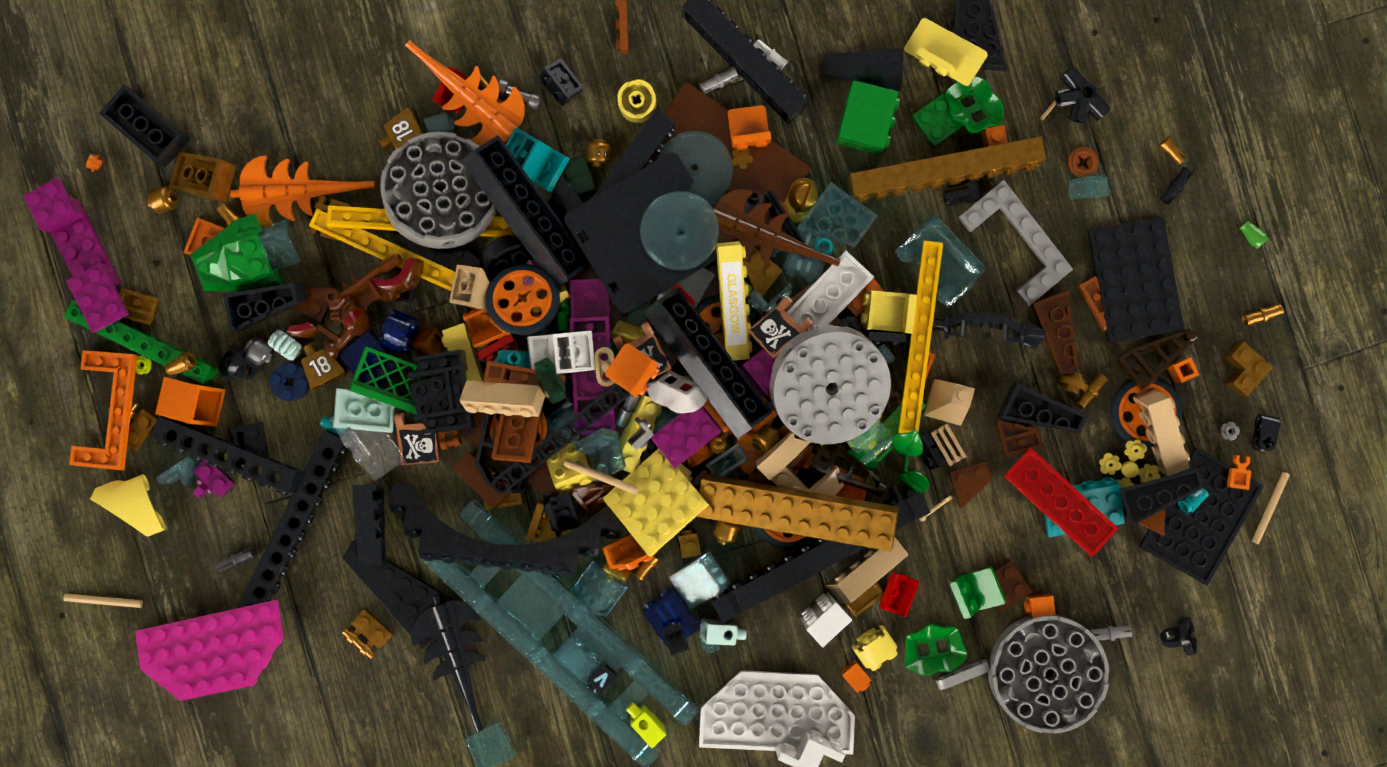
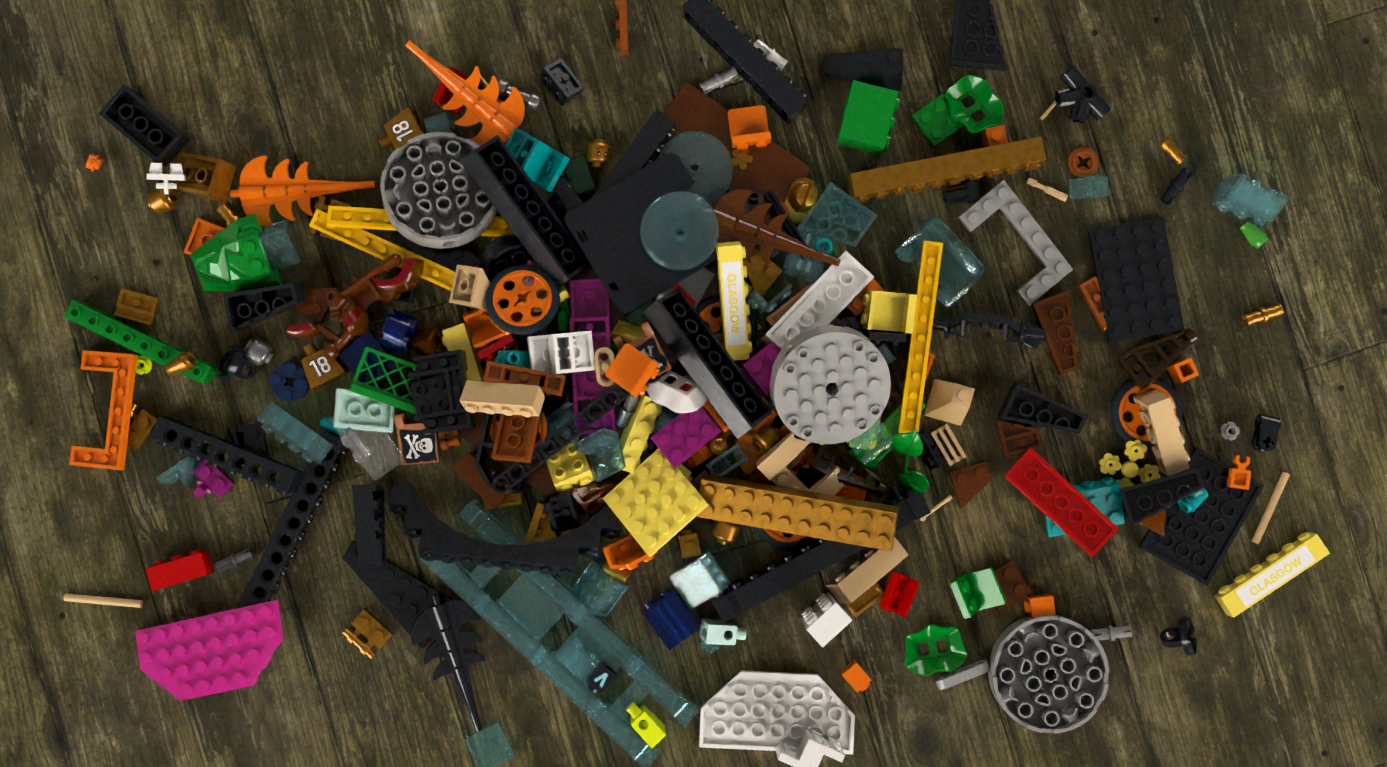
magenta bracket [23,178,129,333] -> none
light yellow panel [90,474,166,536] -> none
orange slope [155,377,226,427] -> none
light aqua gear [268,330,302,360] -> none
clear green brick [534,357,566,404] -> none
tan bar [564,459,639,495] -> none
light yellow brick [617,80,657,123] -> none
flat silver bracket [627,417,654,450] -> none
pearl gold pin [634,555,660,581] -> none
black bracket [662,622,690,655] -> none
flag [748,296,813,359] -> none
light yellow brick [852,625,898,671] -> none
light yellow bracket [904,18,988,86] -> none
pearl gold plate [1059,372,1088,394] -> none
pearl gold pin [1074,373,1108,410] -> none
pearl gold brick [1223,342,1273,396] -> none
none -> red brick [146,549,214,591]
none -> white hips [147,163,186,195]
none -> clear light blue brick [257,401,334,464]
none -> tan piece [1027,178,1068,202]
none -> clear light blue wedge [1212,173,1289,225]
none -> light yellow brick [1214,532,1330,618]

